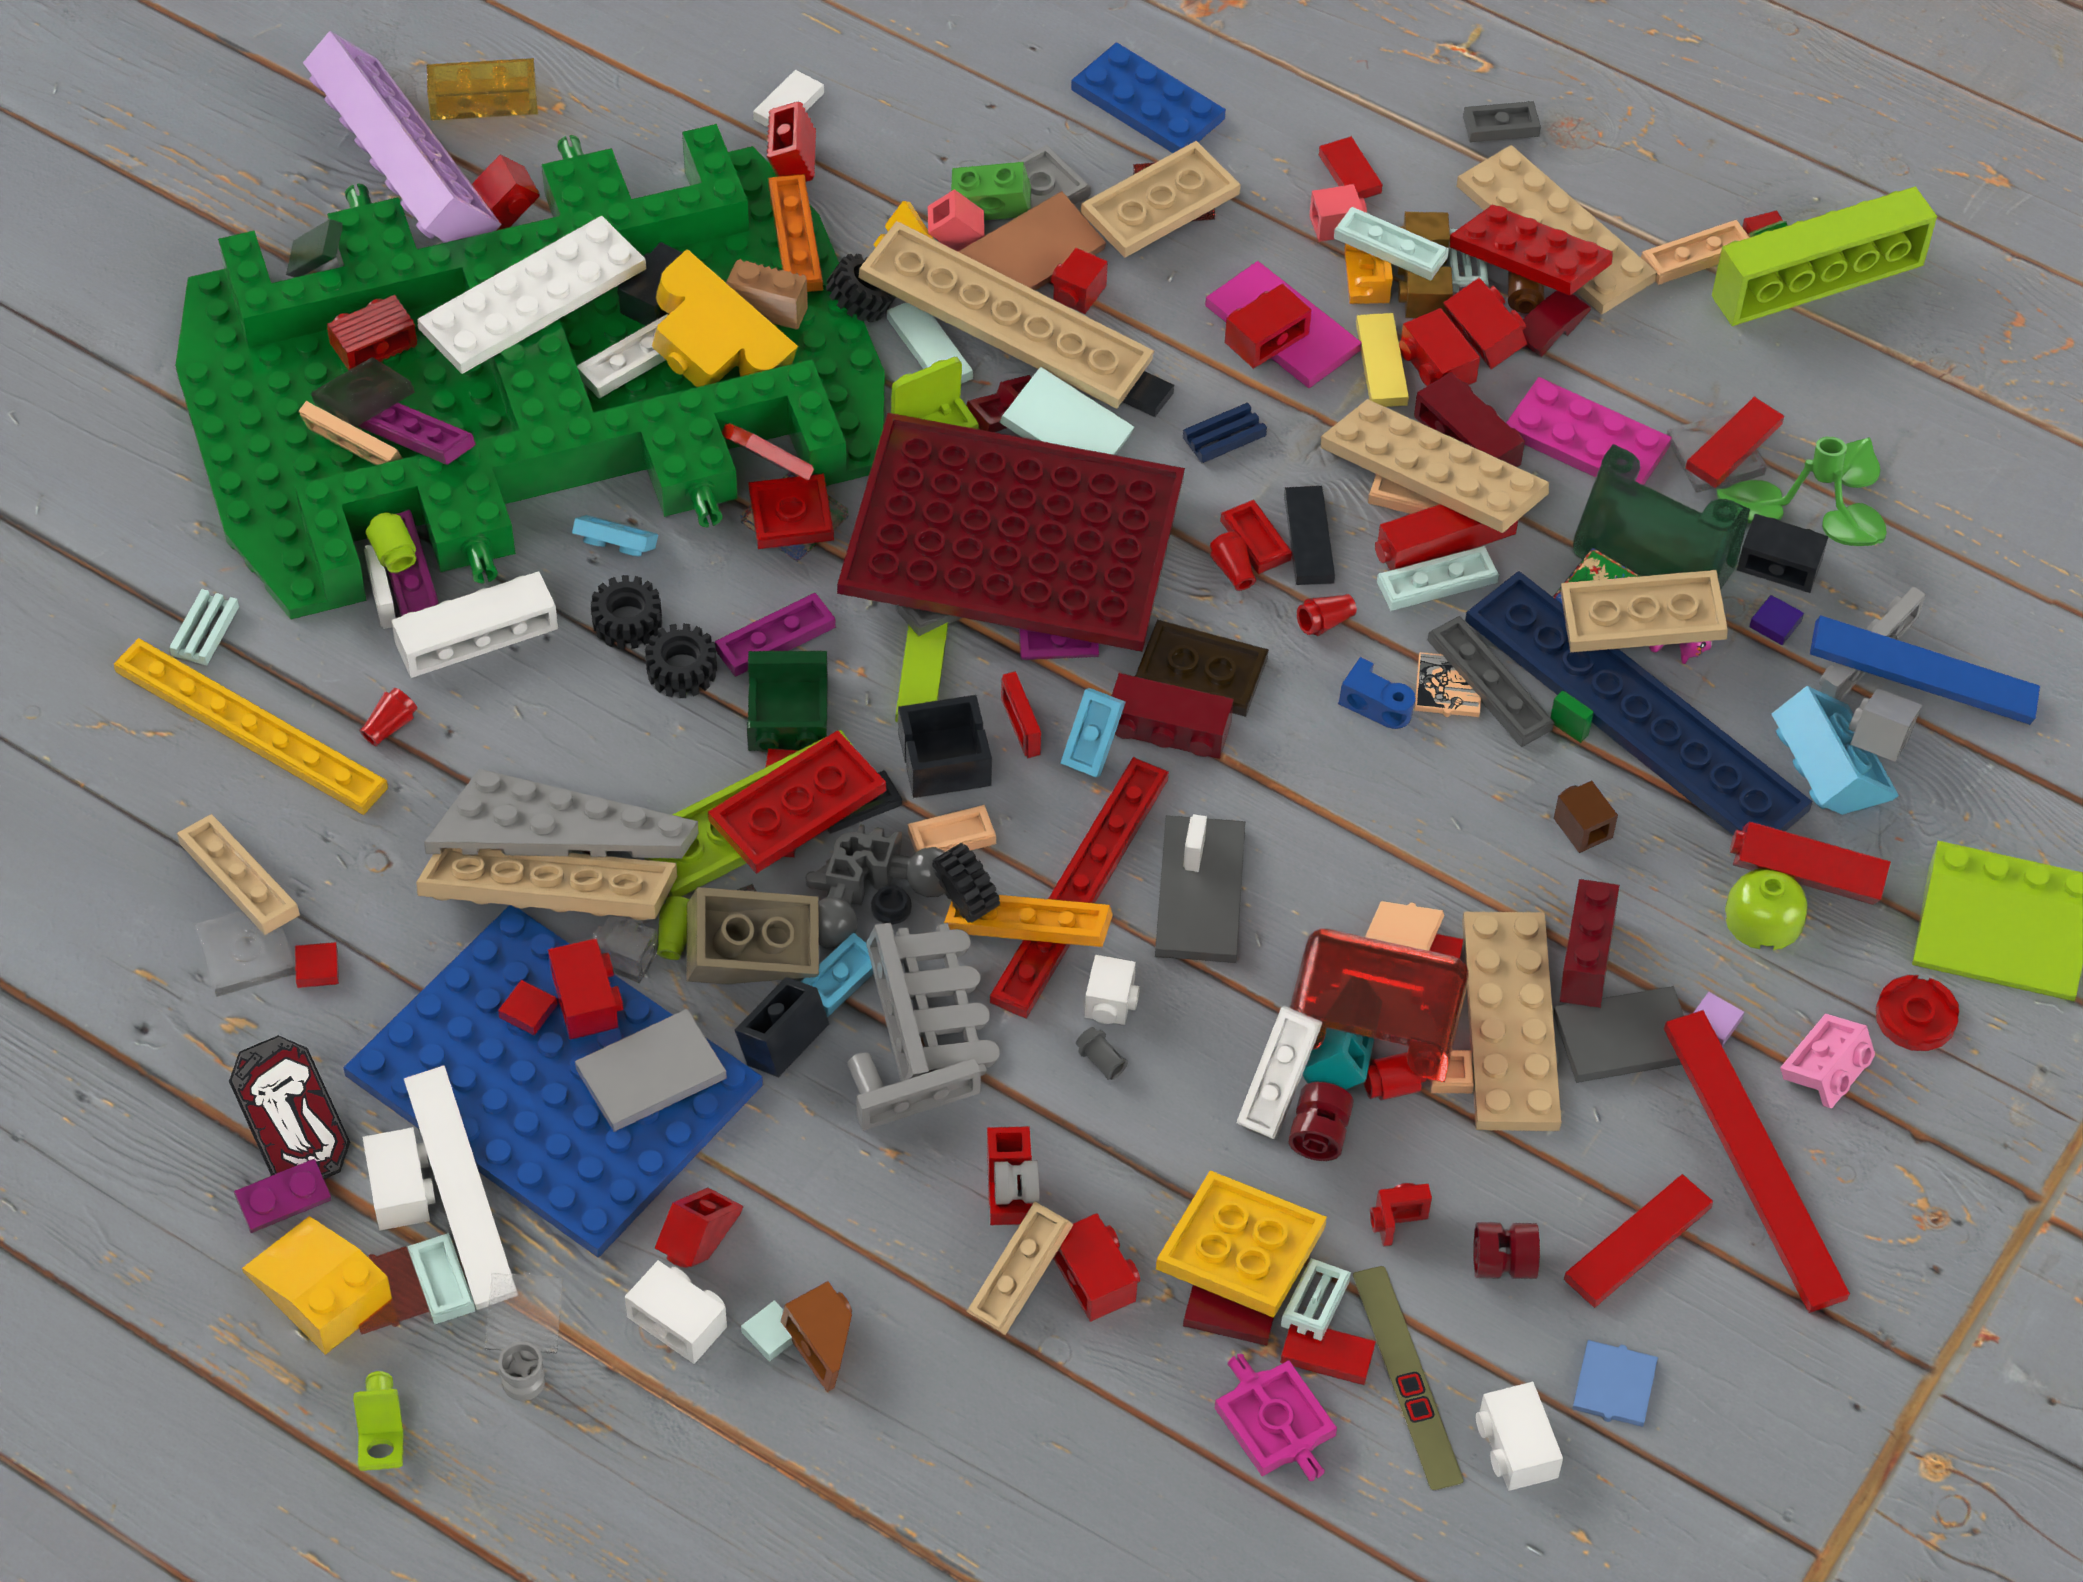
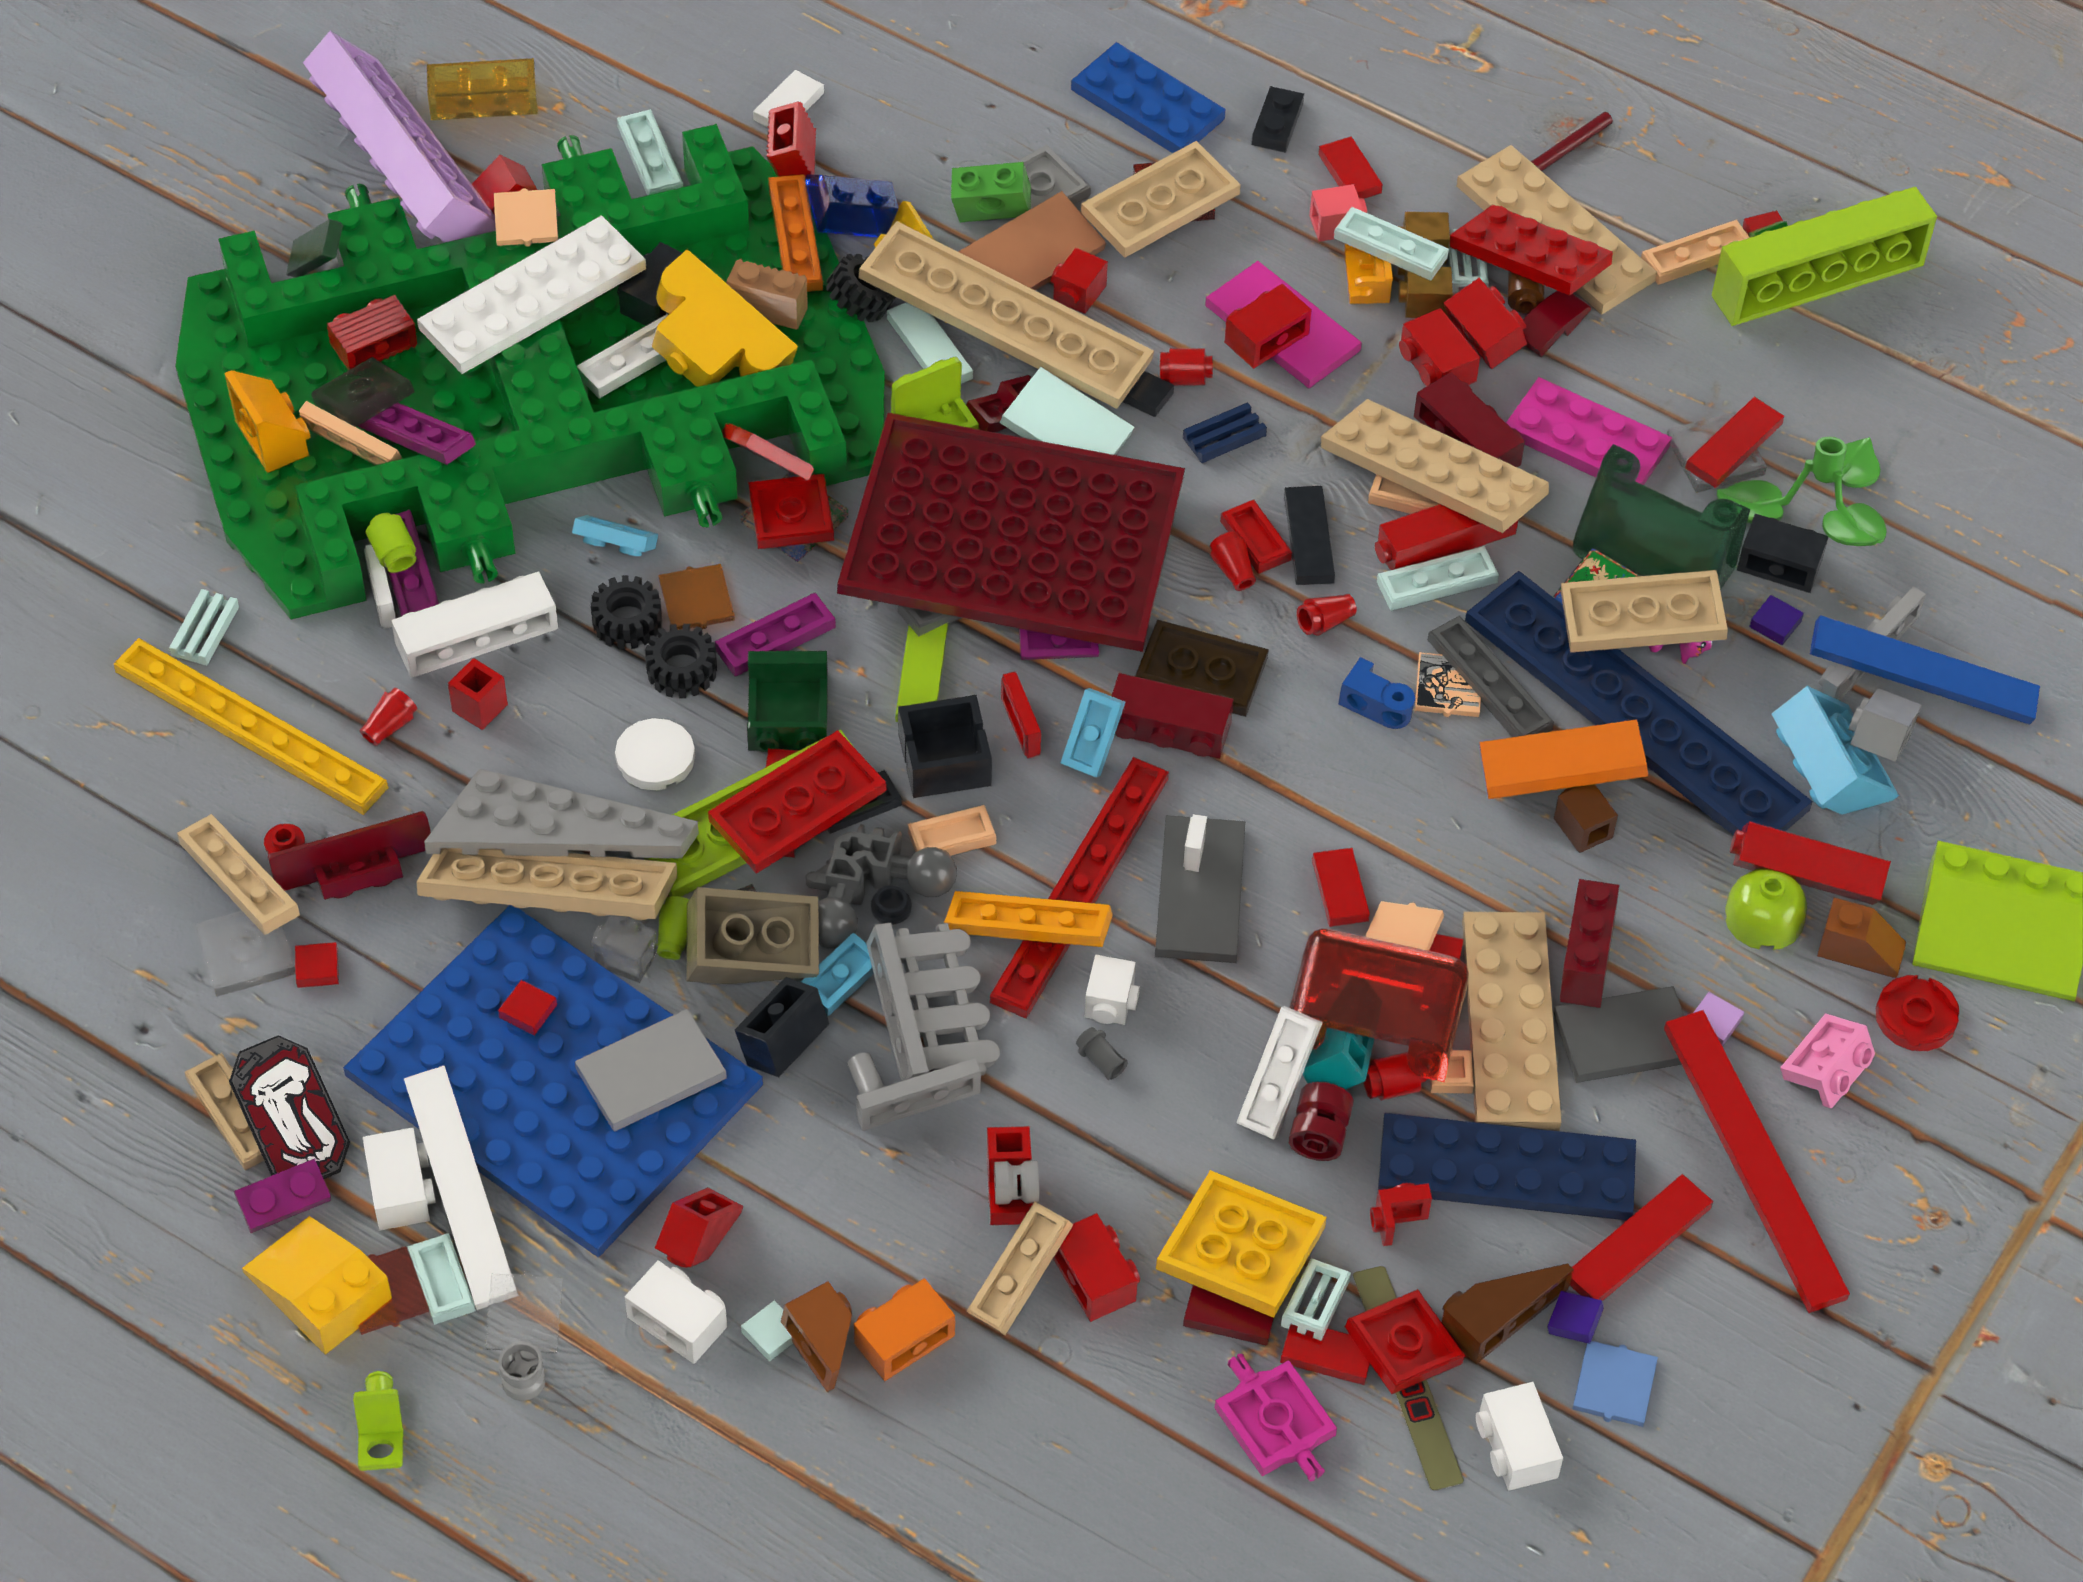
red brick [548,938,624,1039] -> none
coral brick [928,189,985,252] -> none
black tyre [932,843,1000,923] -> none
light yellow tile [1356,313,1409,407] -> none
dark grey plate [1463,101,1541,143] -> none
dark red wheel [1473,1222,1540,1279] -> none
green tile [1550,691,1594,743] -> none
none -> tan tile [184,1053,264,1171]
none -> light orange slope [224,370,311,473]
none -> red plate [264,824,305,854]
none -> dark red bracket [268,811,431,900]
none -> red brick [448,658,508,730]
none -> light nougat piece [494,188,558,247]
none -> white tile [615,718,695,791]
none -> light aqua tile [617,109,684,195]
none -> clear orange piece [658,564,735,630]
none -> clear blue slope [805,174,899,238]
none -> orange brick [854,1278,955,1381]
none -> red brick [1160,348,1213,386]
none -> black plate [1251,86,1304,153]
none -> red tile [1312,848,1370,927]
none -> red tile [1345,1289,1465,1394]
none -> dark blue plate [1377,1113,1636,1220]
none -> reddish brown slope [1442,1263,1574,1364]
none -> orange tile [1479,719,1648,799]
none -> dark red bar [1531,112,1613,171]
none -> dark purple tile [1547,1291,1604,1344]
none -> dark orange slope [1817,897,1906,978]

